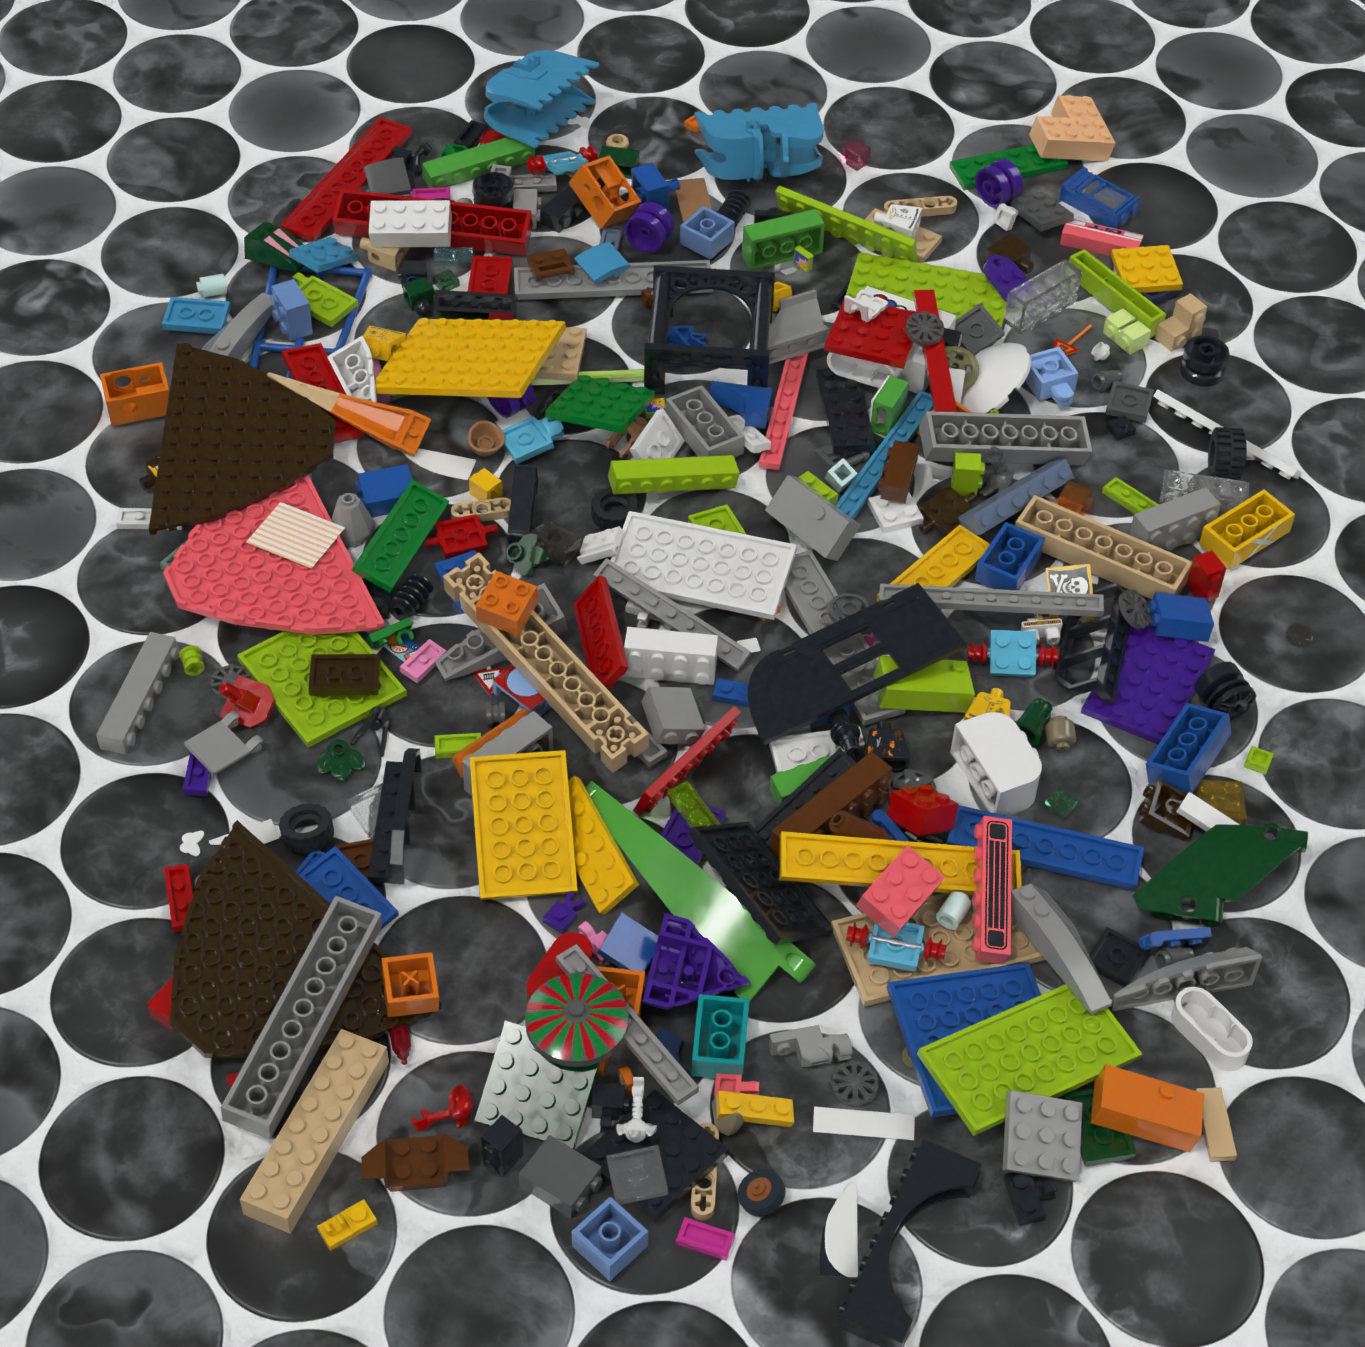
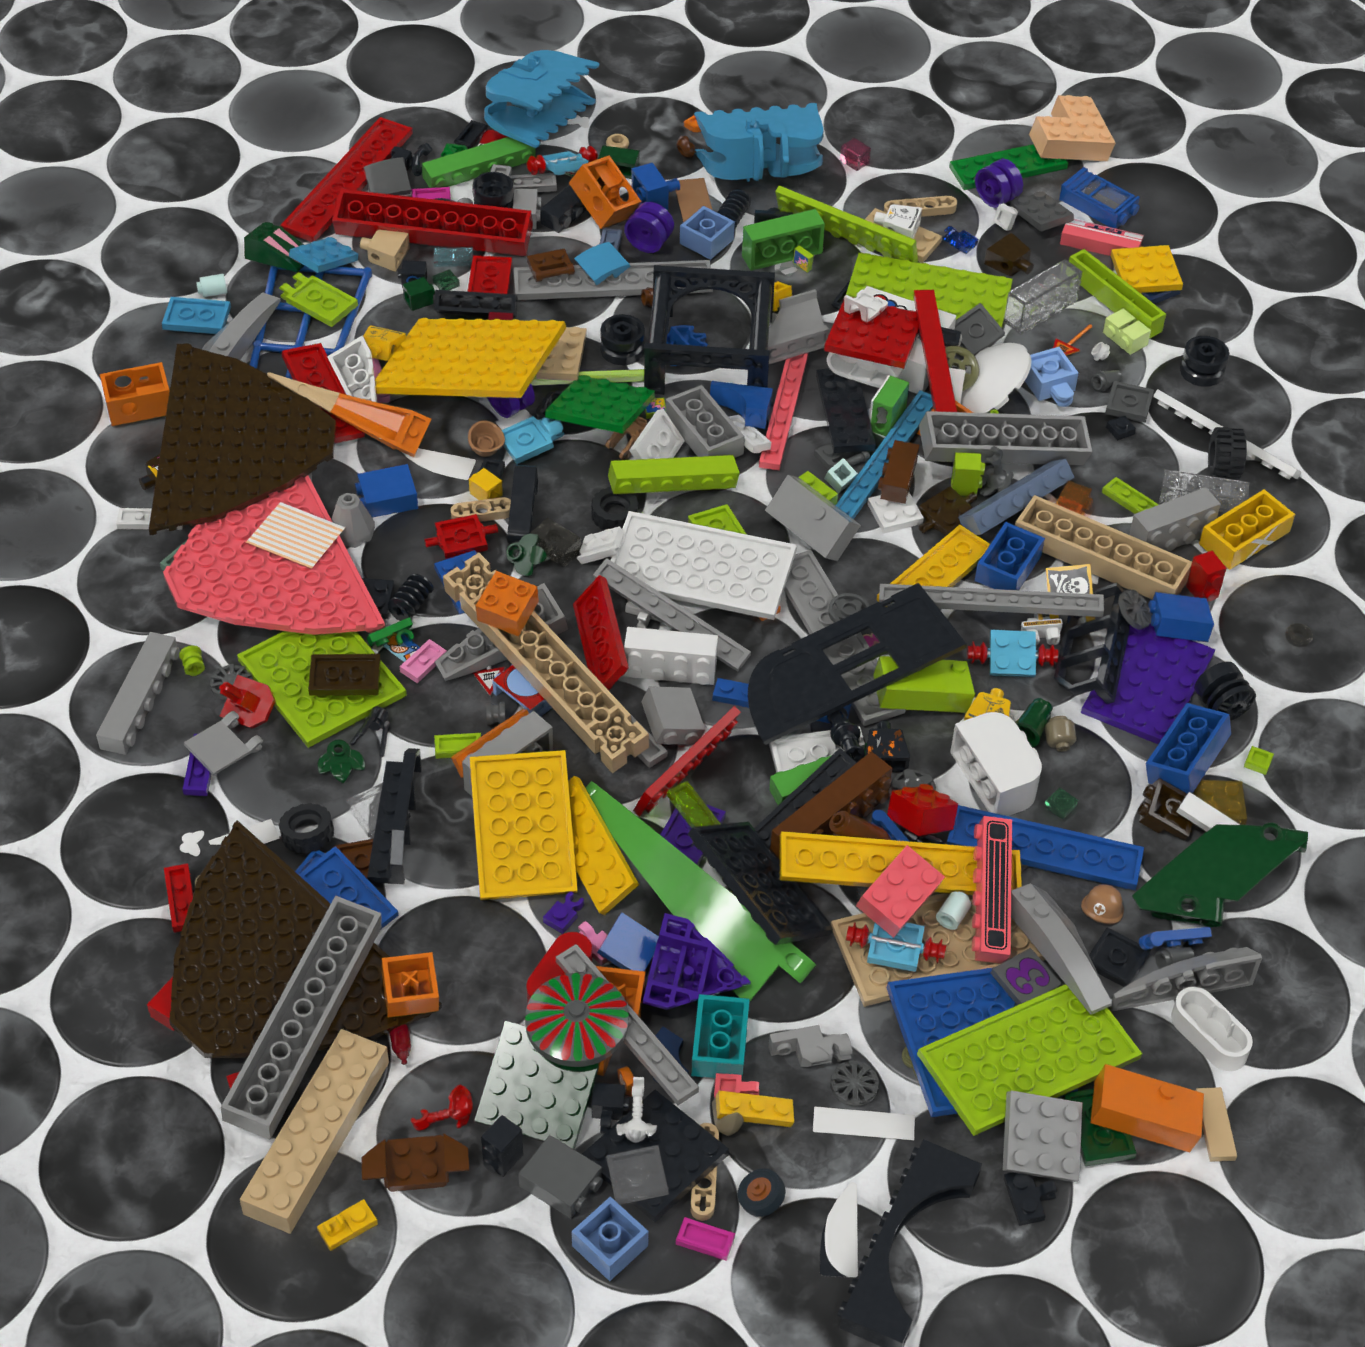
medium blue brick [270,279,313,341] -> none
green plate [351,479,449,593] -> none
white brick [369,200,452,247] -> none
black hinge [415,298,431,316] -> none
white sticker [737,638,761,653] -> none
dark grey wheel [905,311,944,346] -> none
dark purple plate [983,255,1041,308] -> none
tan brick [1155,293,1207,352] -> none
none -> black plate [478,458,505,479]
none -> black wheel [600,314,645,366]
none -> reddish brown plate [676,136,697,157]
none -> clear blue plate [943,226,979,254]
none -> dark grey tile [991,948,1062,1005]
none -> medium nougat helmet [1081,884,1124,924]

